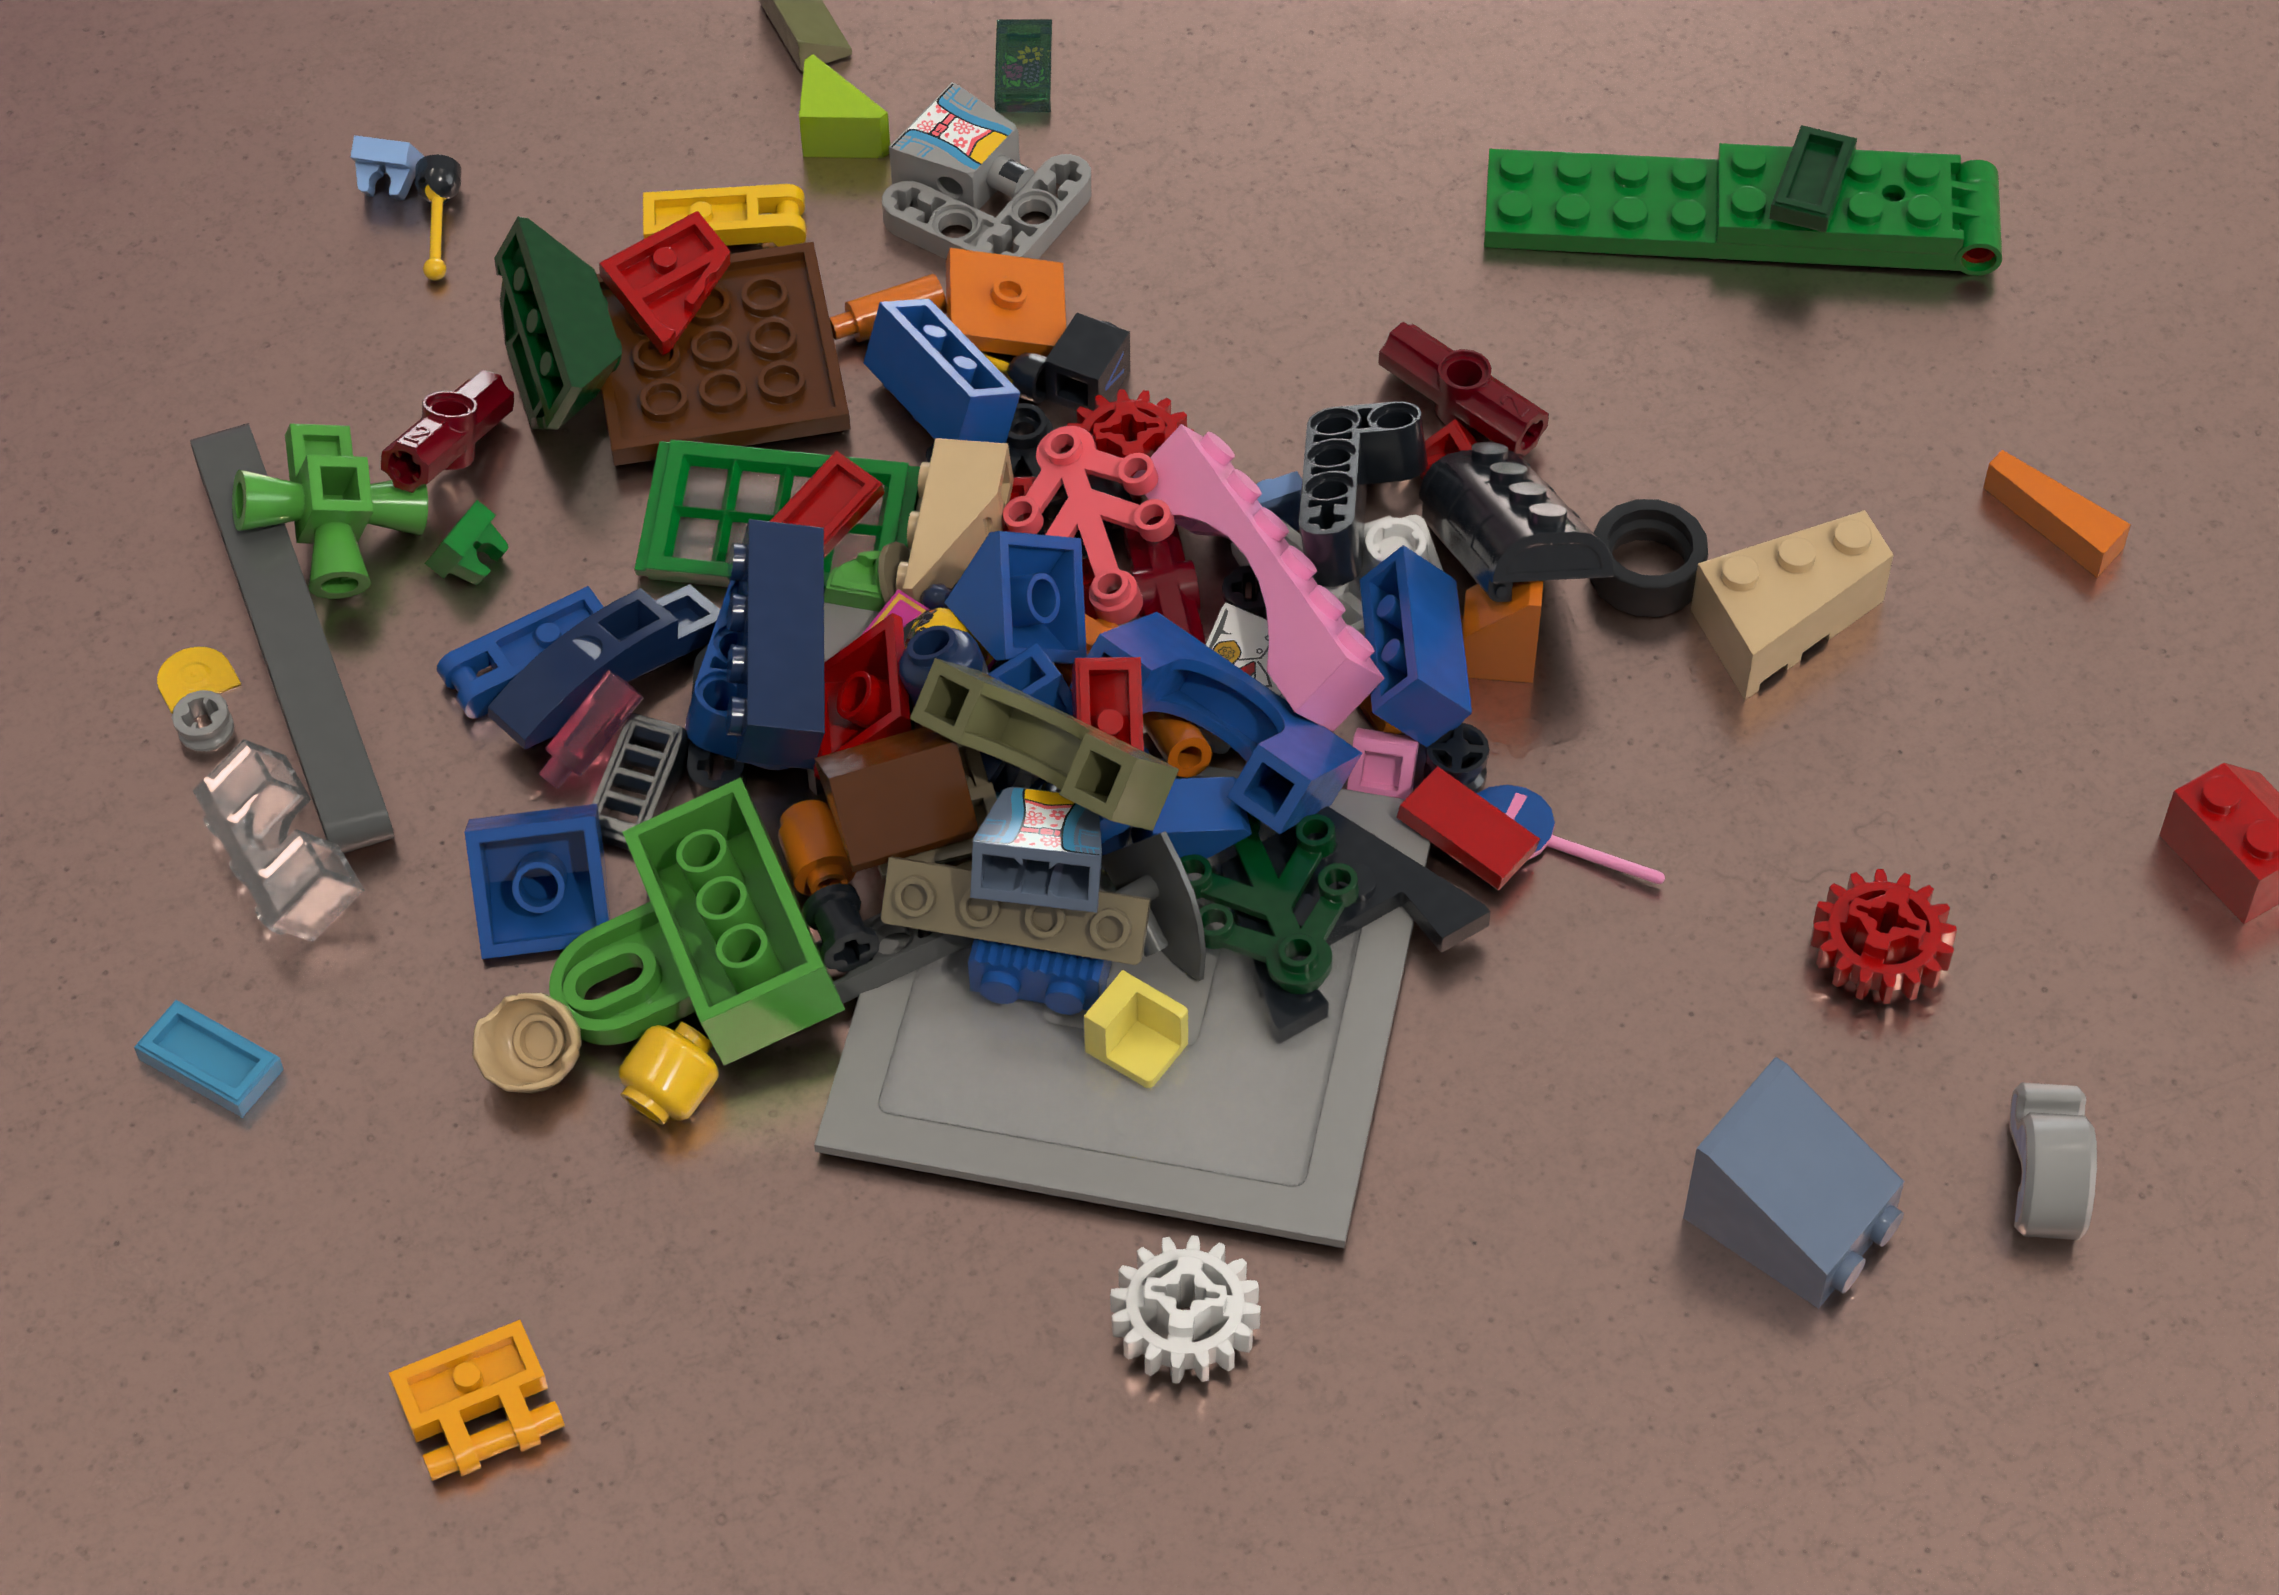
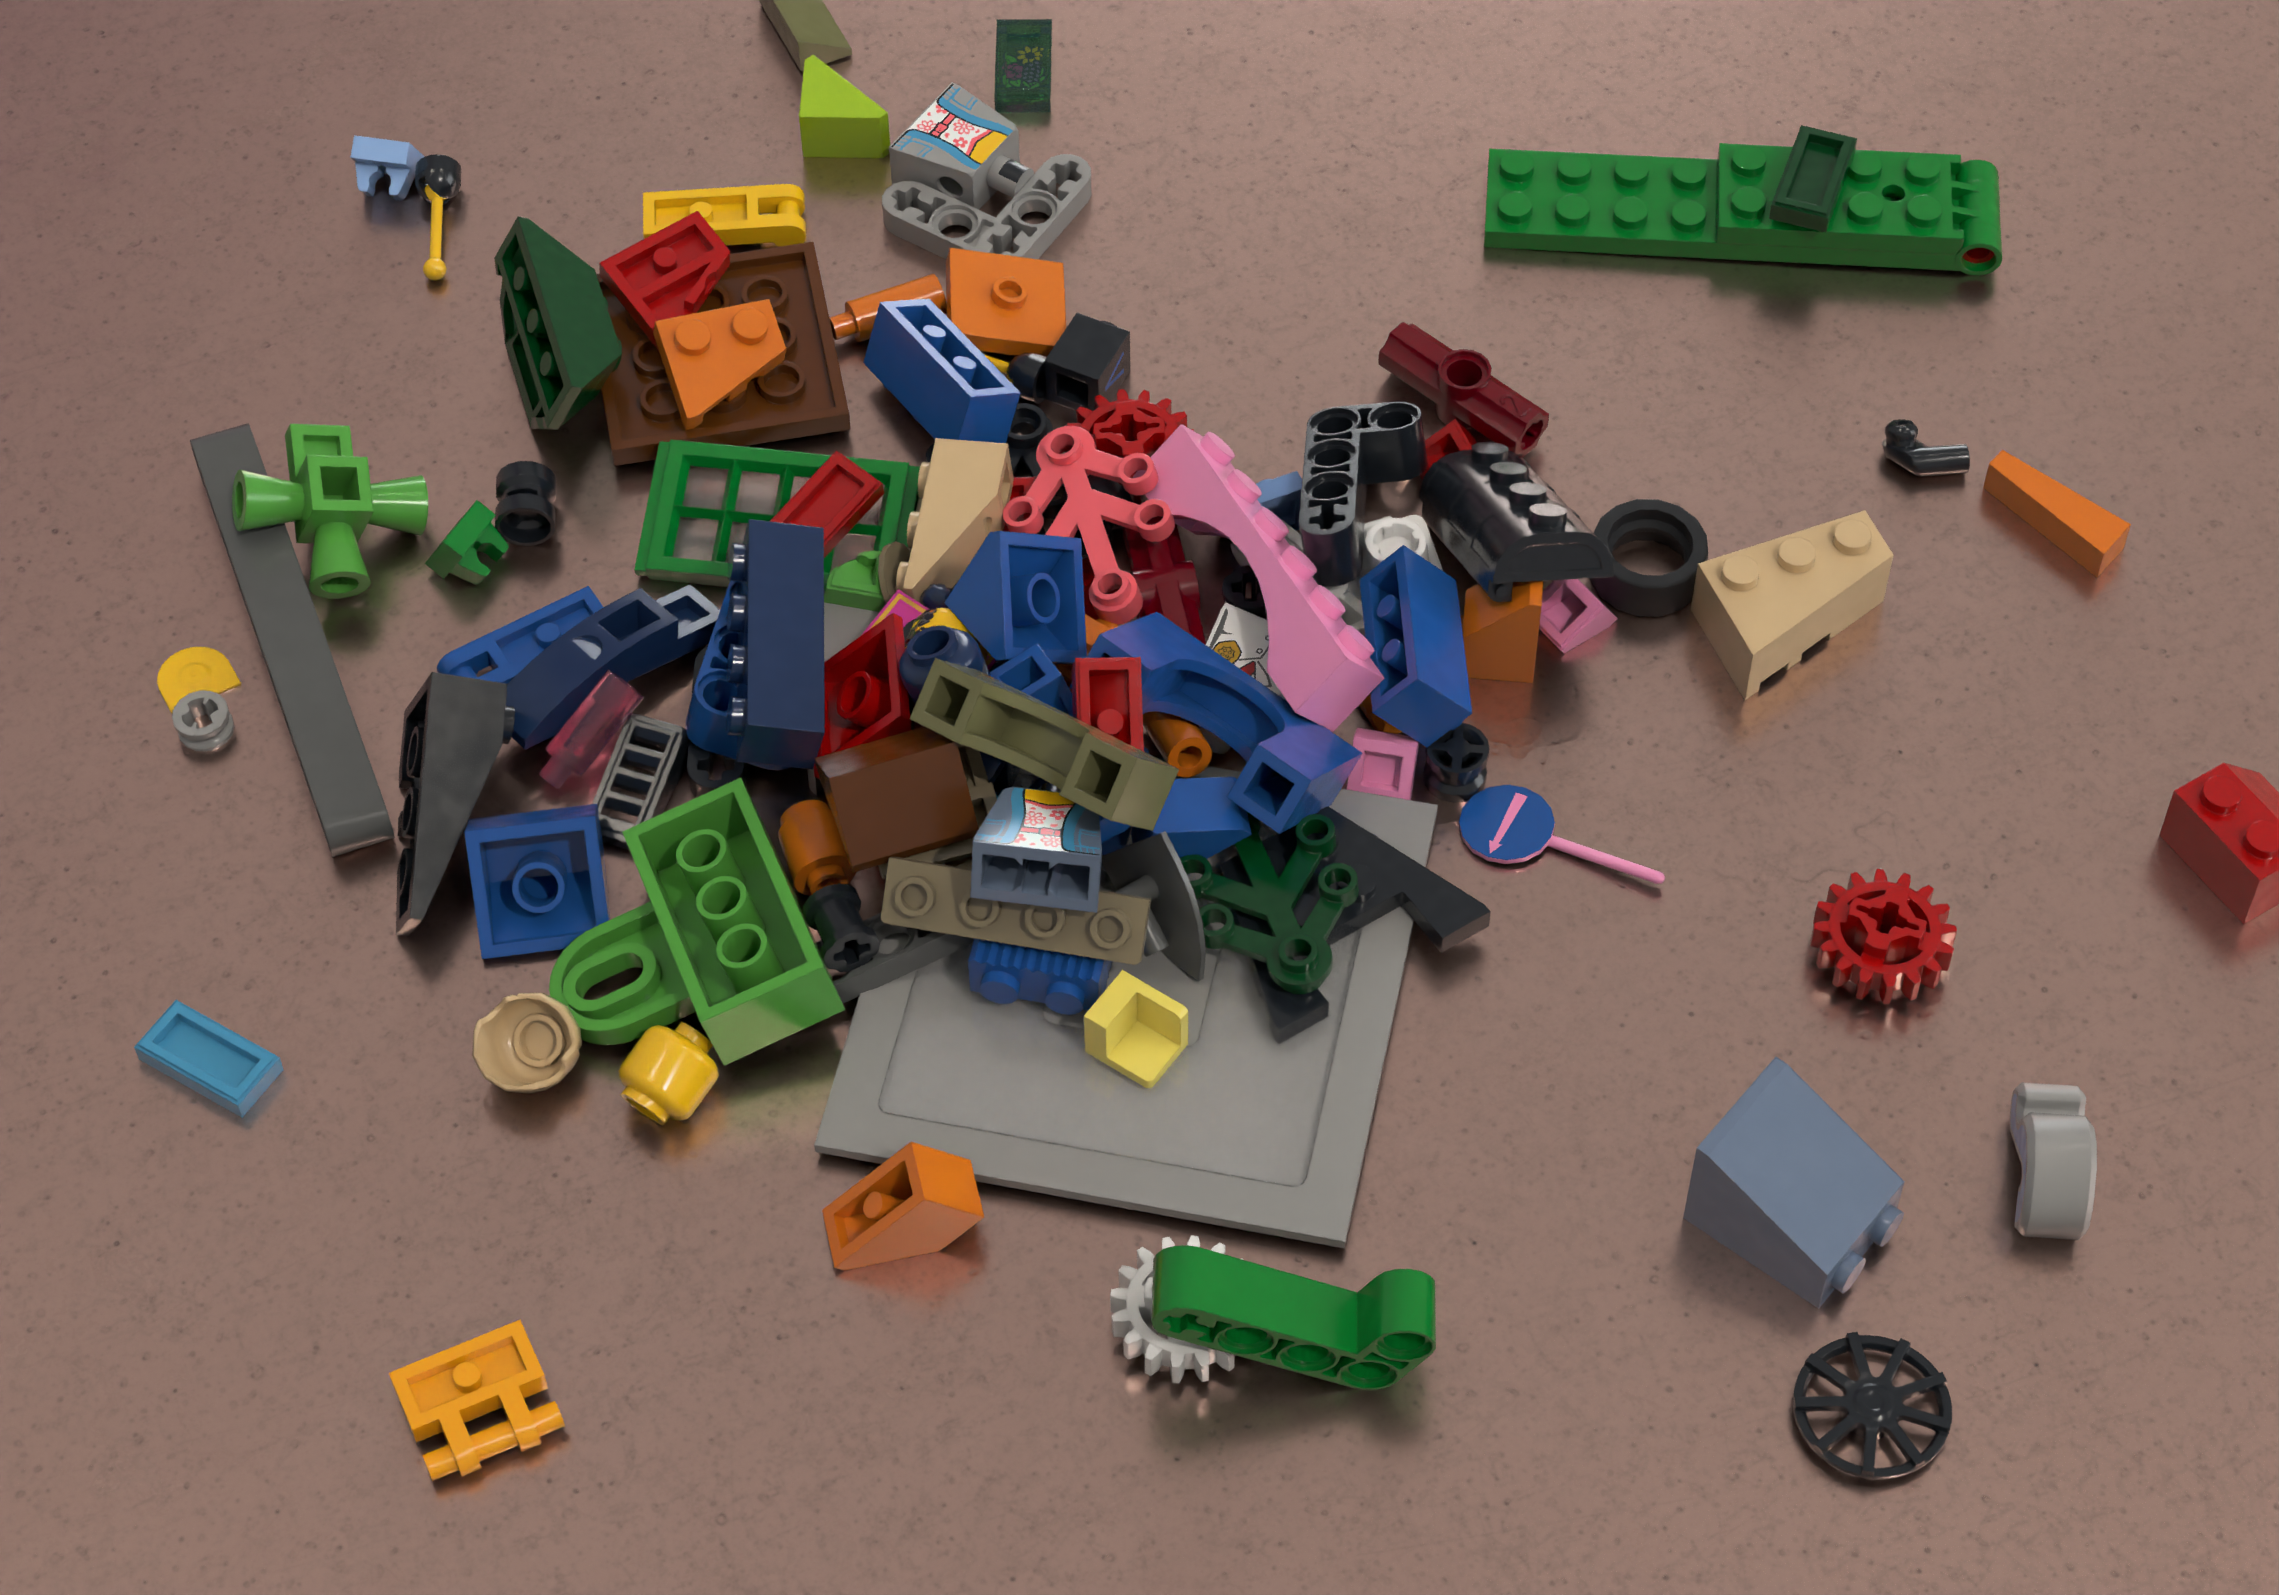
clear arch [193,739,365,942] -> none
dark red piece [381,370,514,493] -> none
red tile [1396,766,1540,890] -> none
none -> black wedge [396,672,515,937]
none -> black wheel [495,461,556,546]
none -> orange wing [653,299,786,430]
none -> orange slope [822,1142,985,1271]
none -> green beam [1151,1245,1436,1390]
none -> bright pink slope [1539,579,1618,654]
none -> black wheel [1793,1332,1952,1479]
none -> black arm [1882,419,1970,477]

